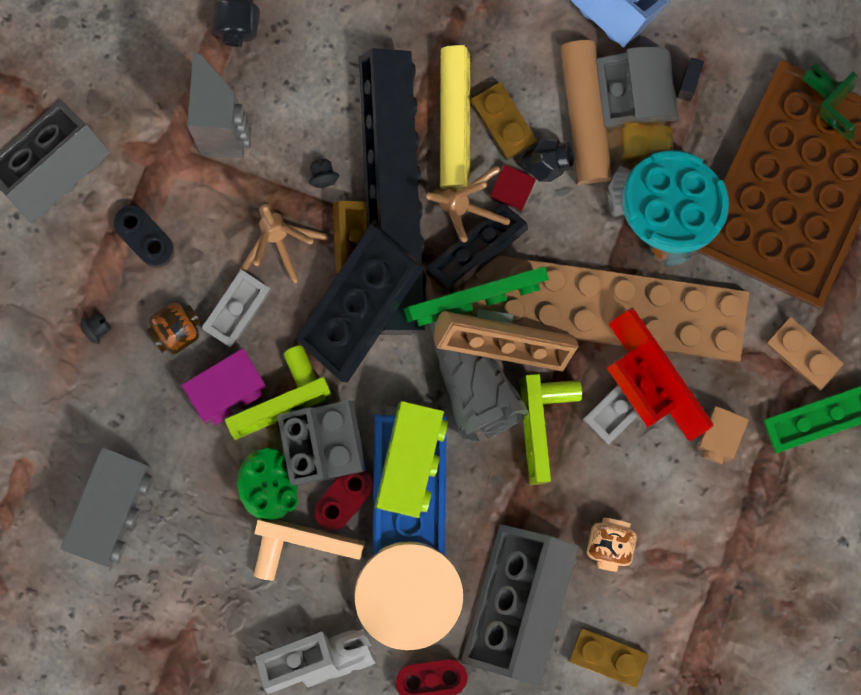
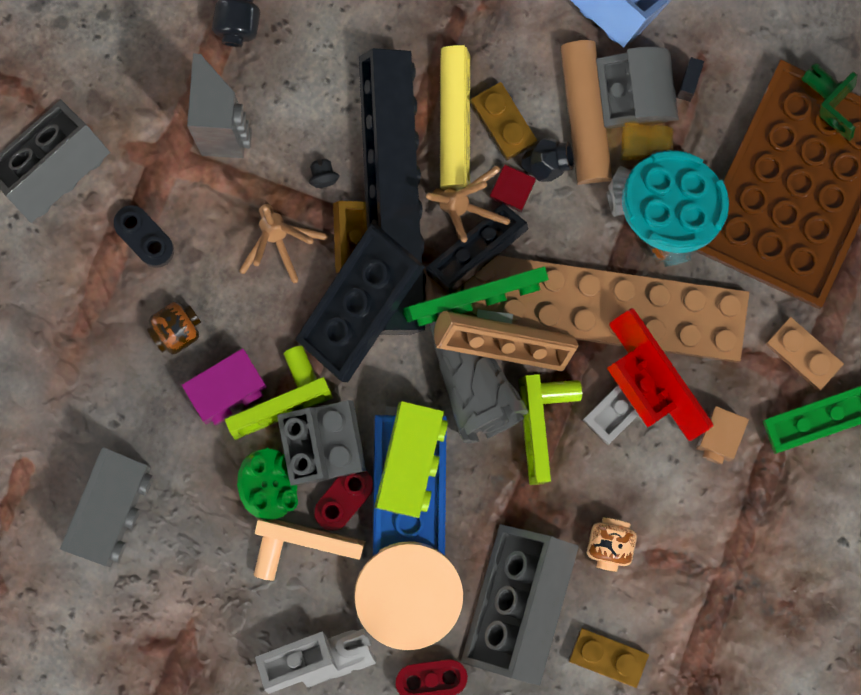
black piece [80,313,111,344] -> none
light grey plate [202,270,271,349] -> none

